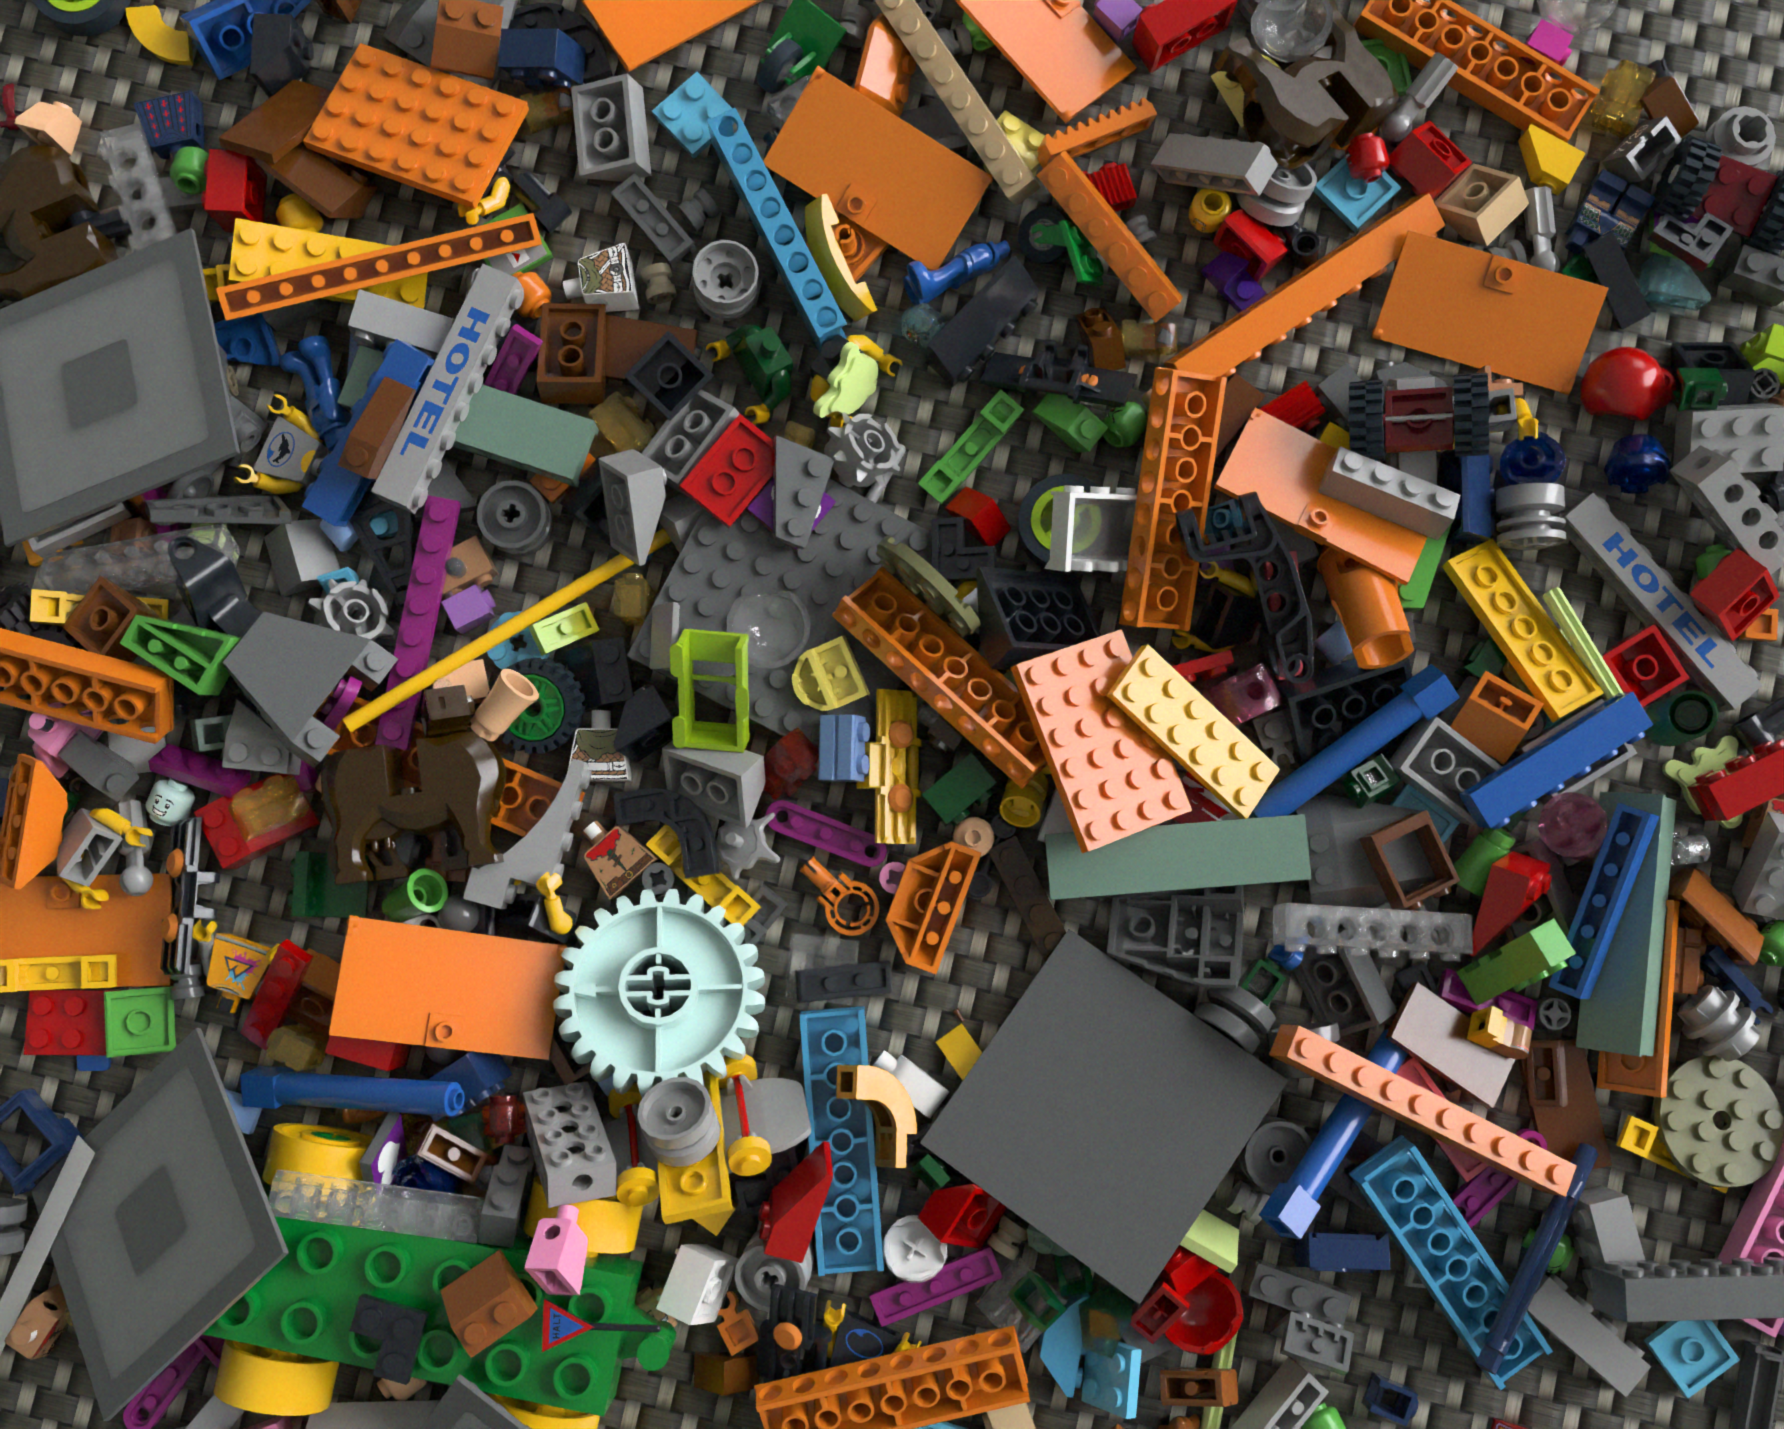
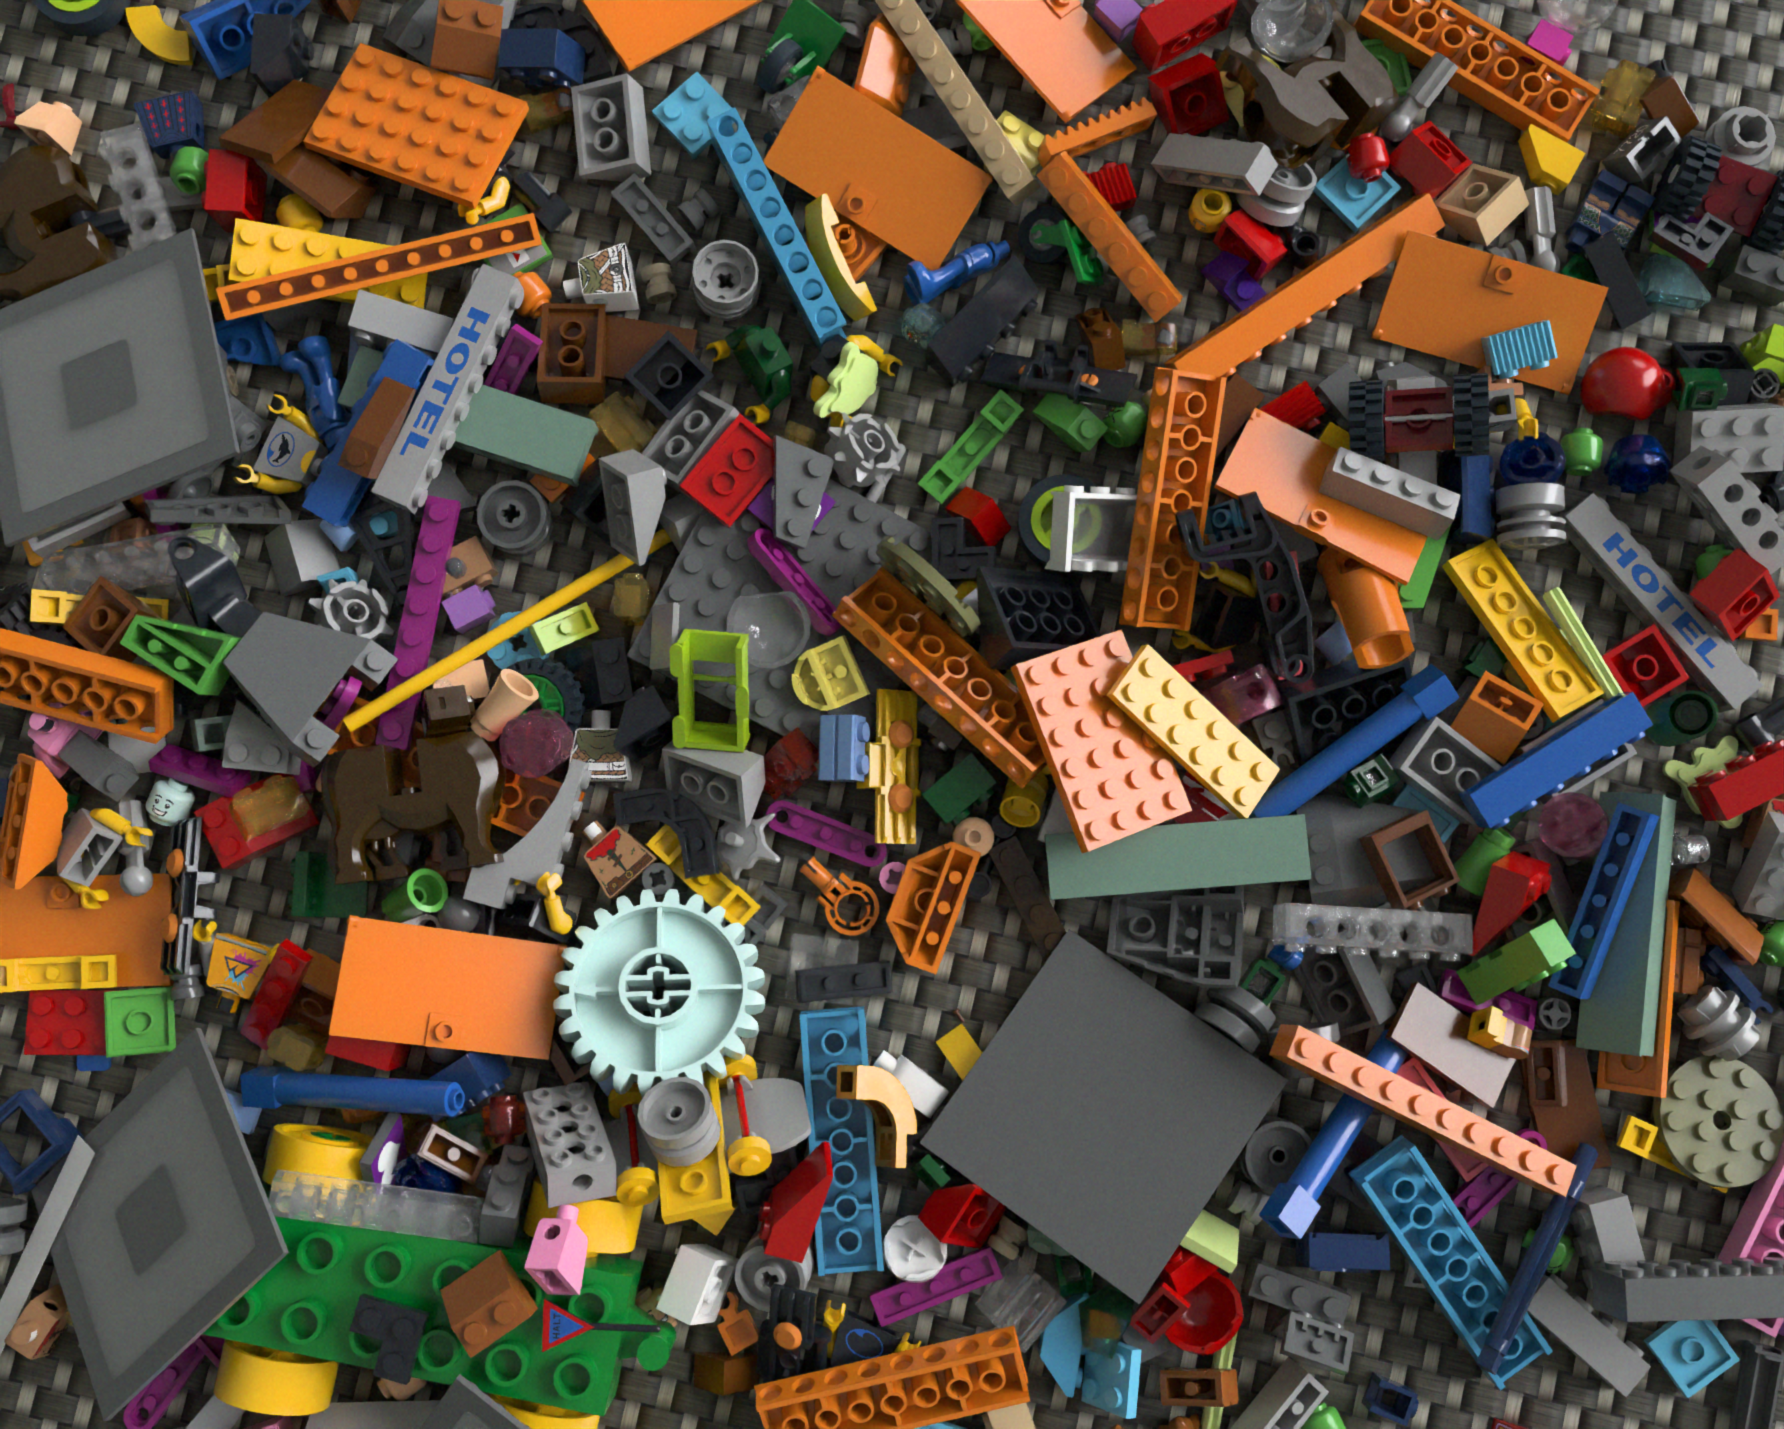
dark green window [1008,1270,1067,1333] -> none
none -> clear pink brick [499,709,574,778]
none -> magenta plate [747,528,842,636]
none -> red slope [1147,52,1229,136]
none -> medium azure brick [1481,320,1558,379]
none -> bright green head [1559,428,1603,476]

